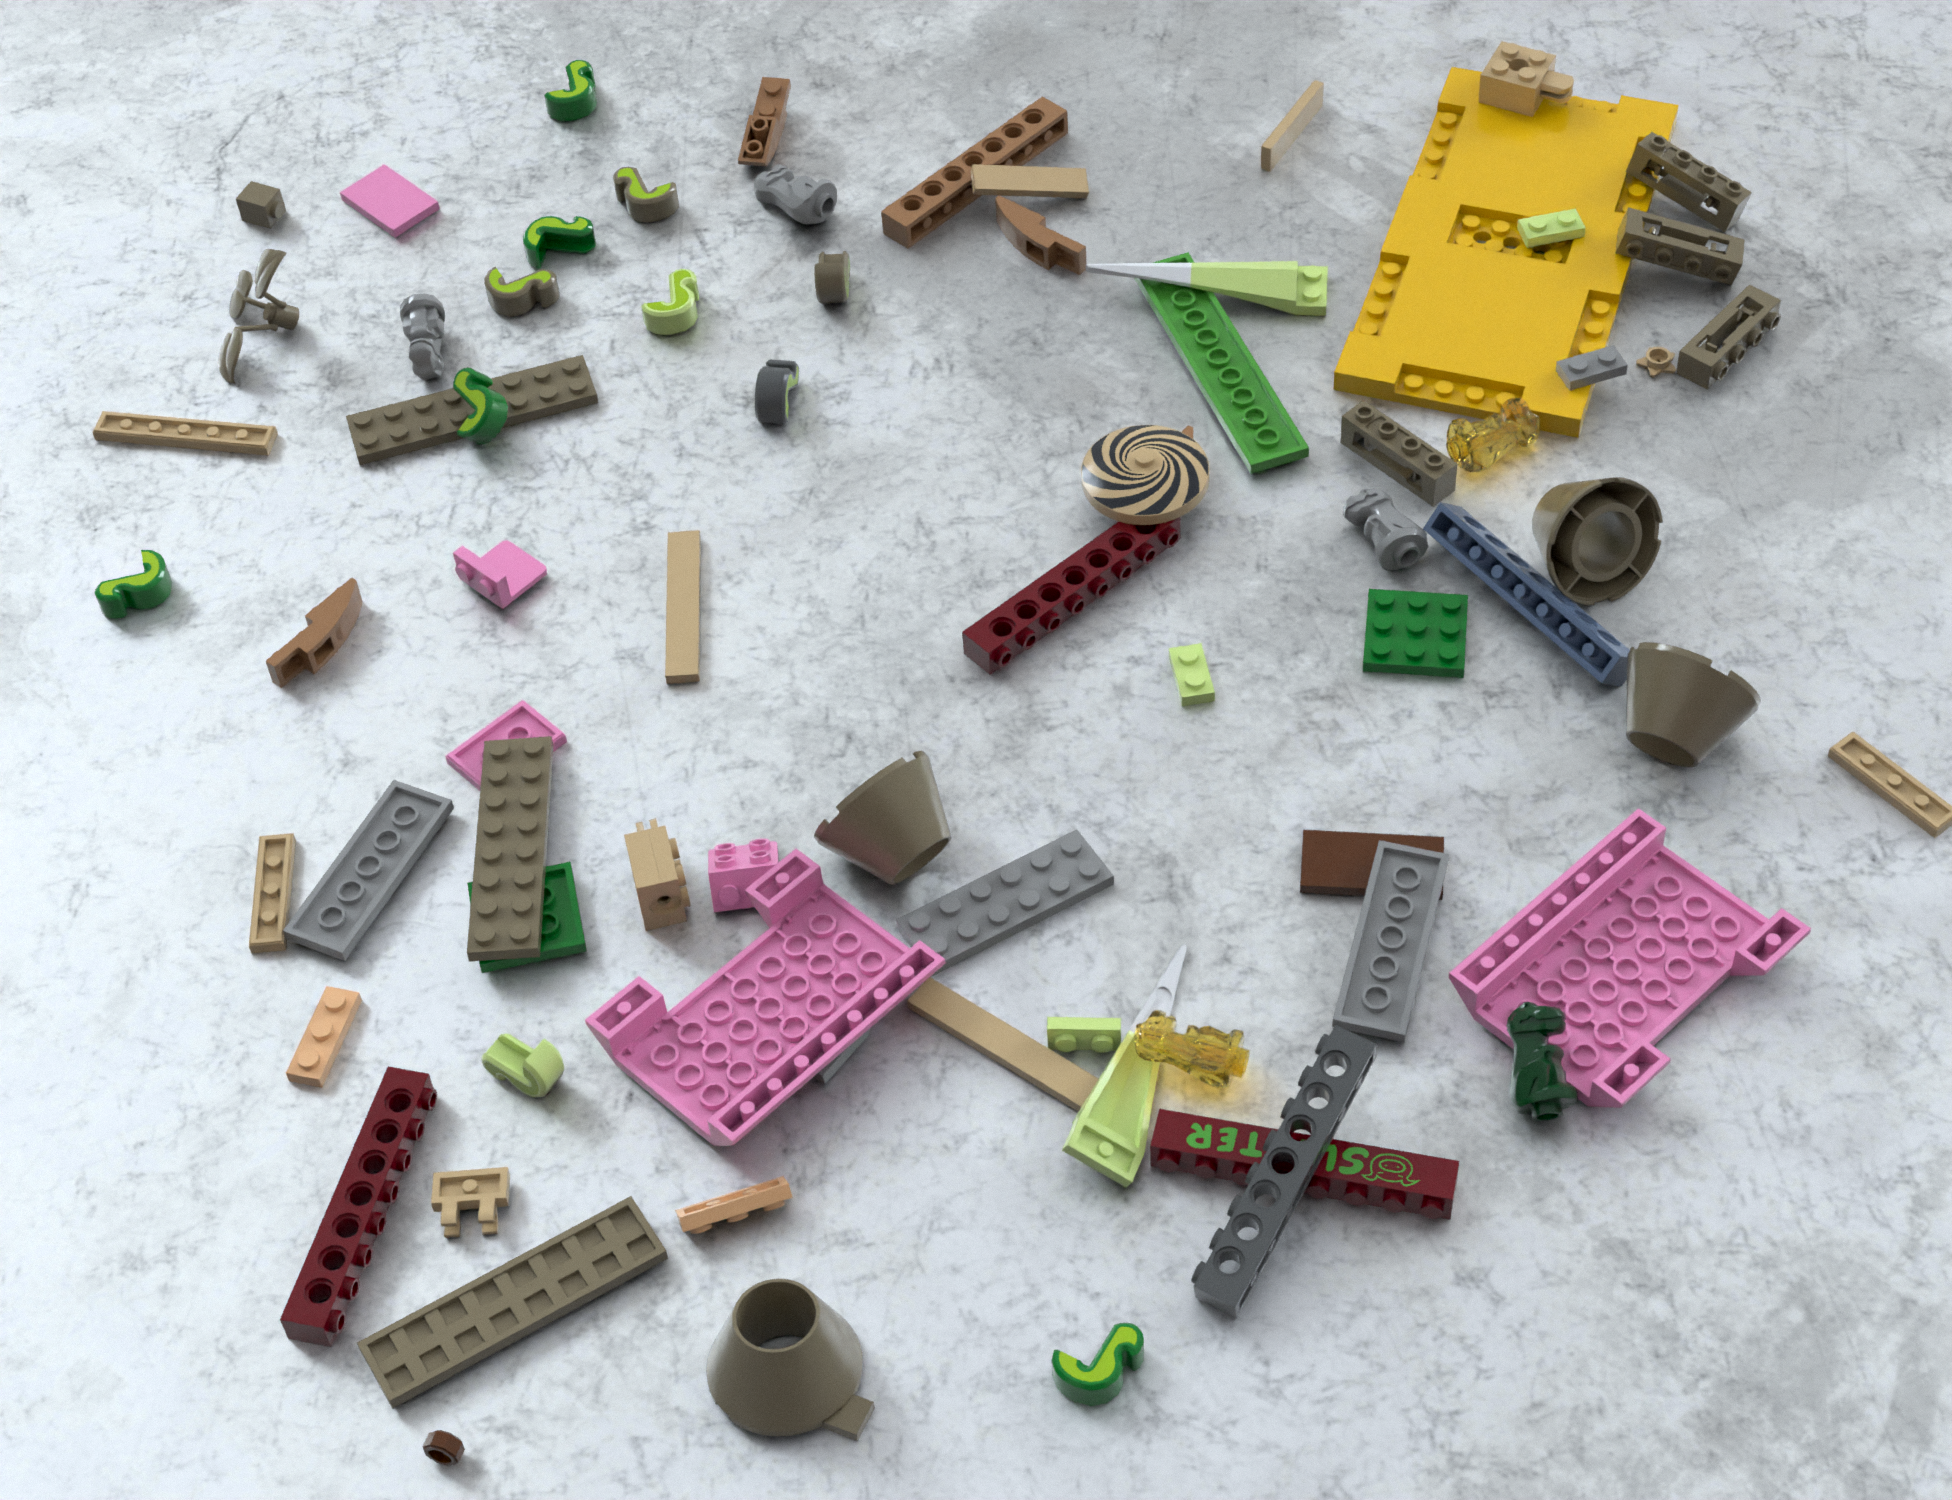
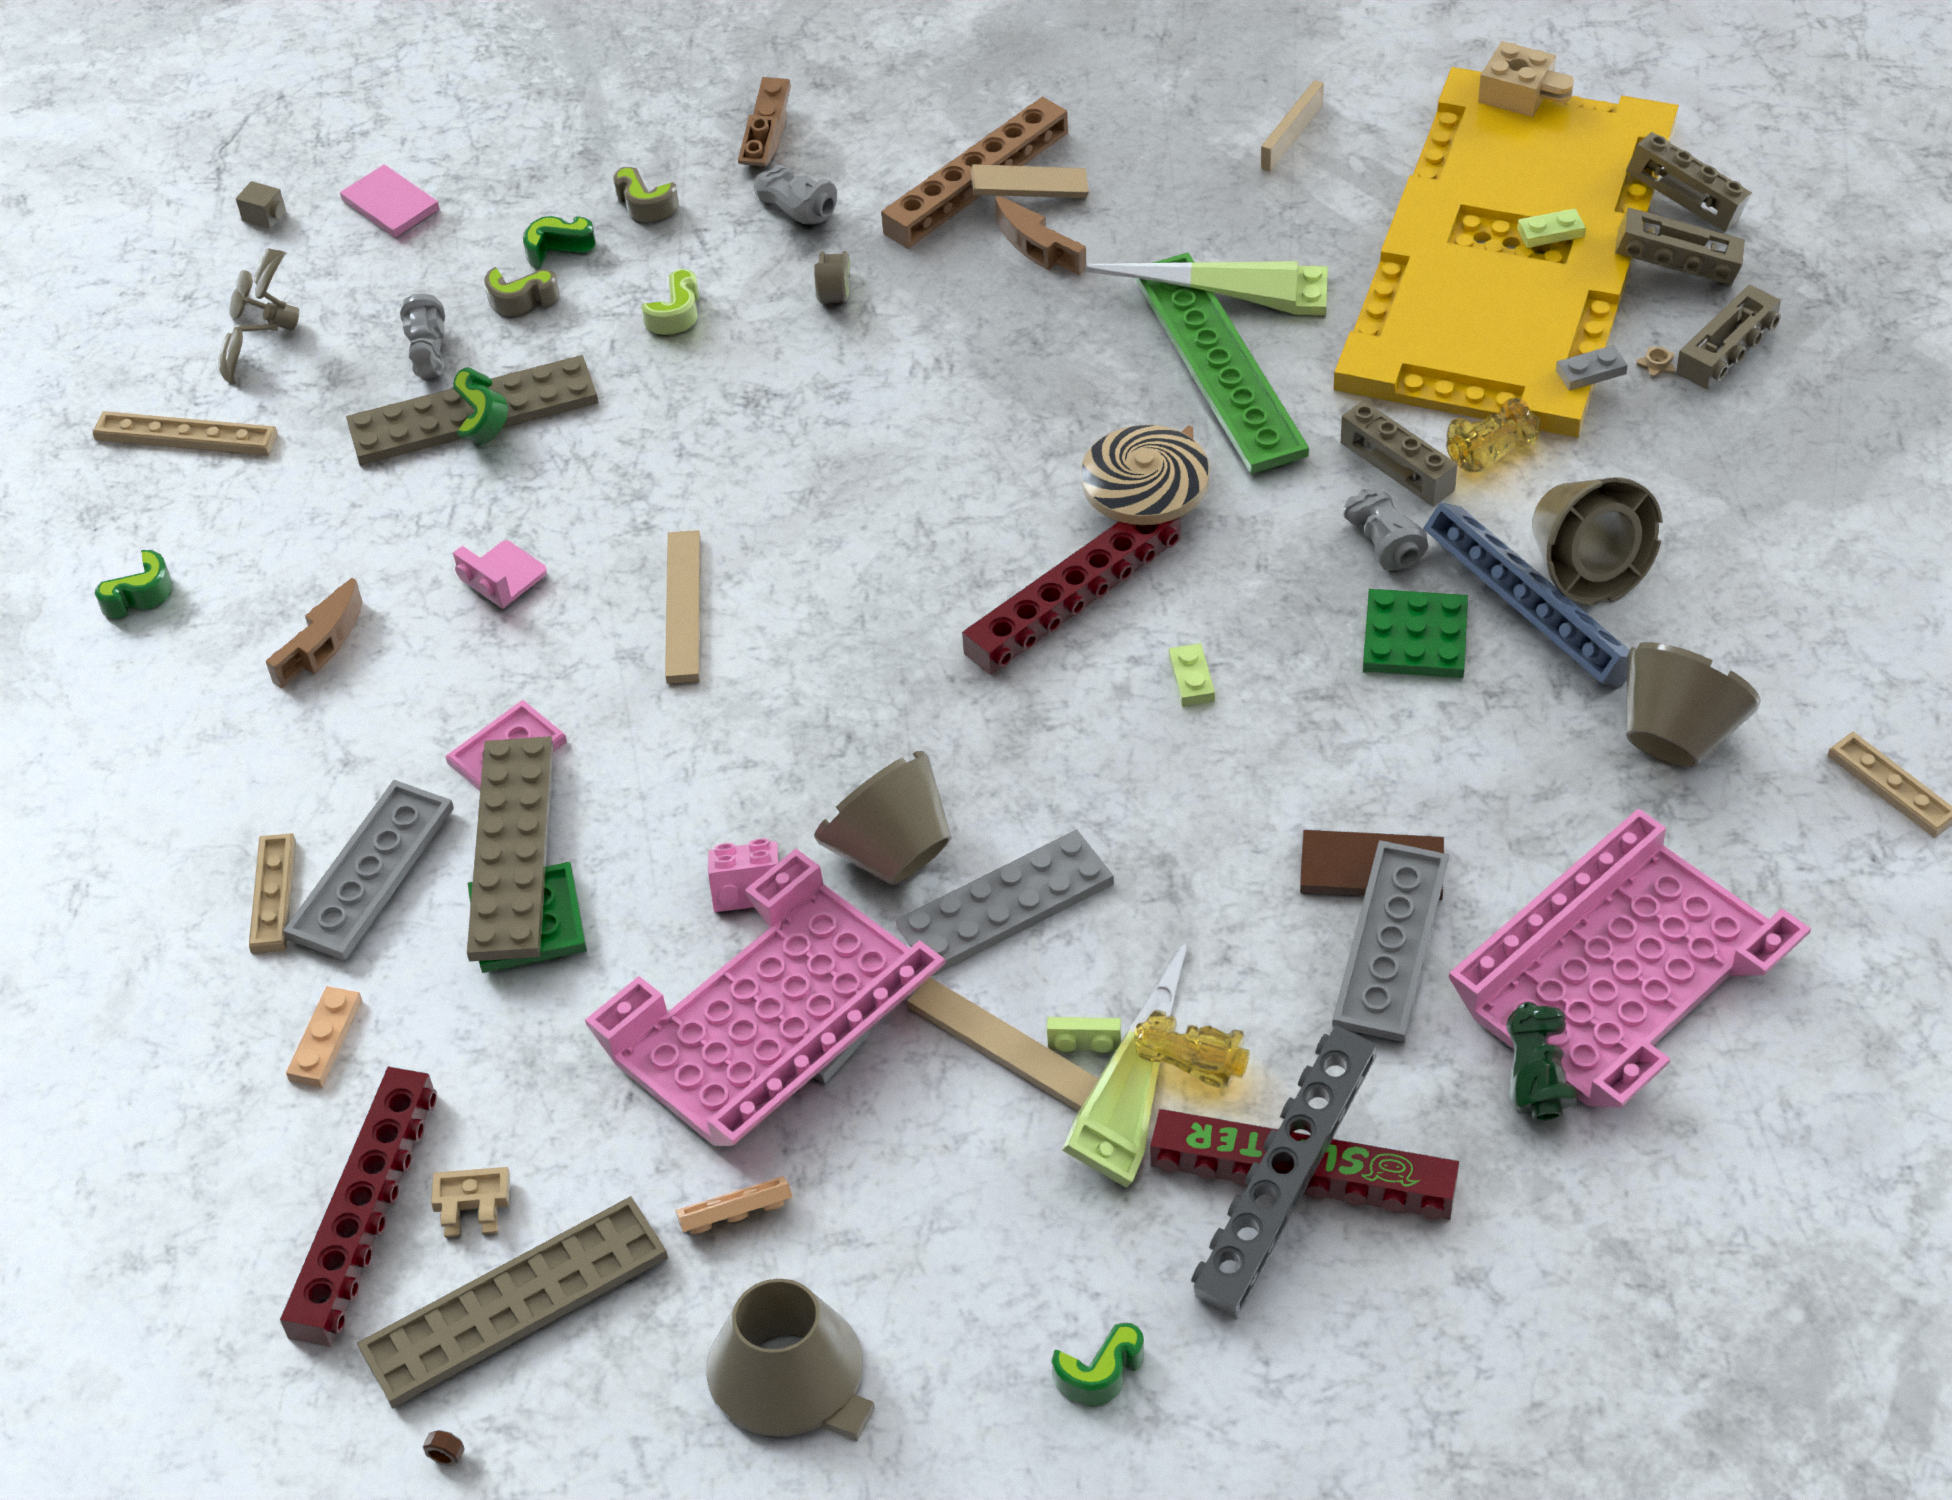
yellowish green animal [481,1034,564,1097] -> none
green animal [544,60,597,121] -> none
tan brick [624,818,691,931] -> none
dark grey animal [755,359,799,424] -> none

